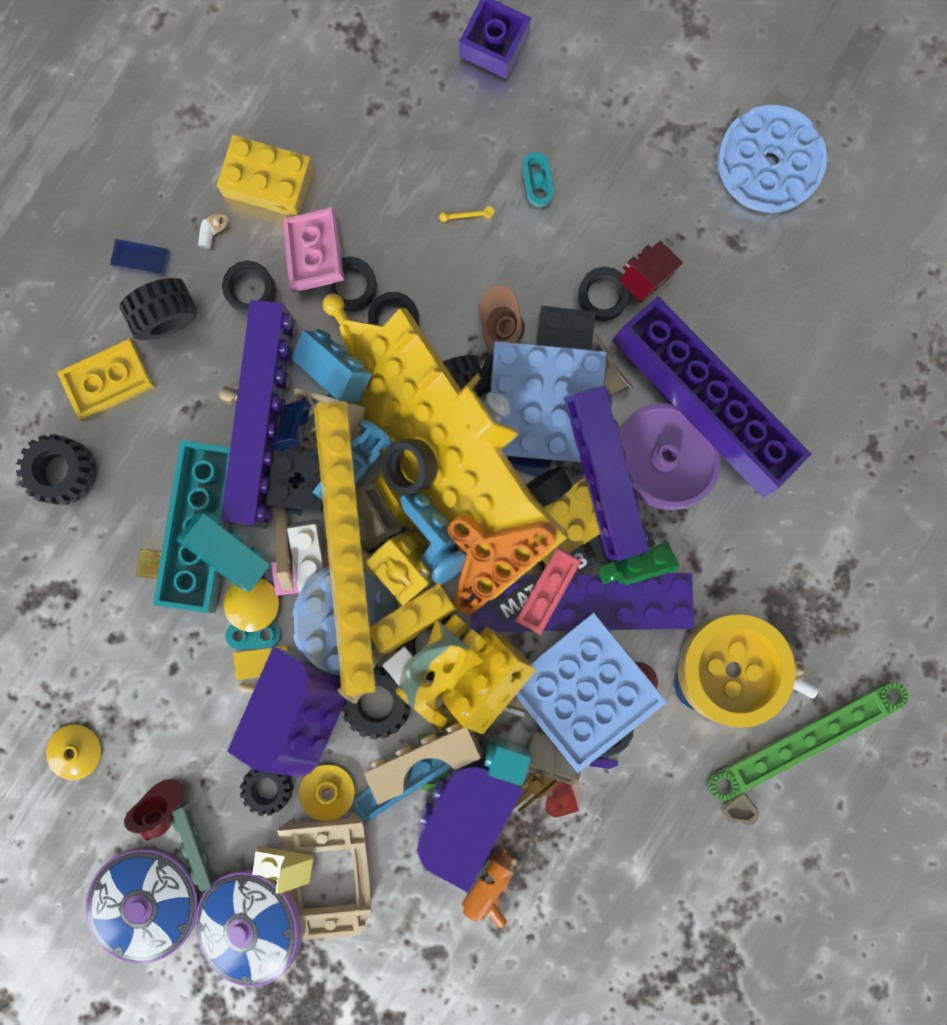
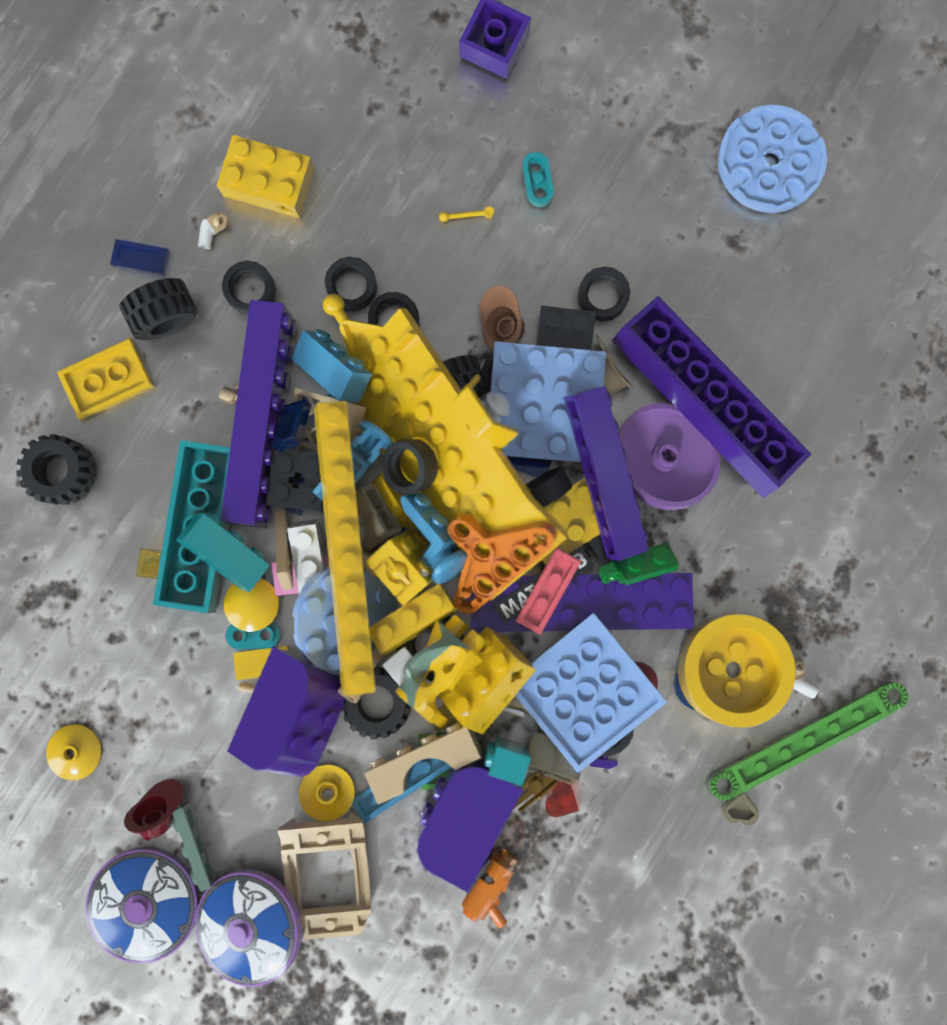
black tyre [240,769,293,816] -> none
light yellow slope [253,846,314,894] -> none
bright pink tile [283,207,344,293] -> none
dark red brick [619,240,683,303] -> none

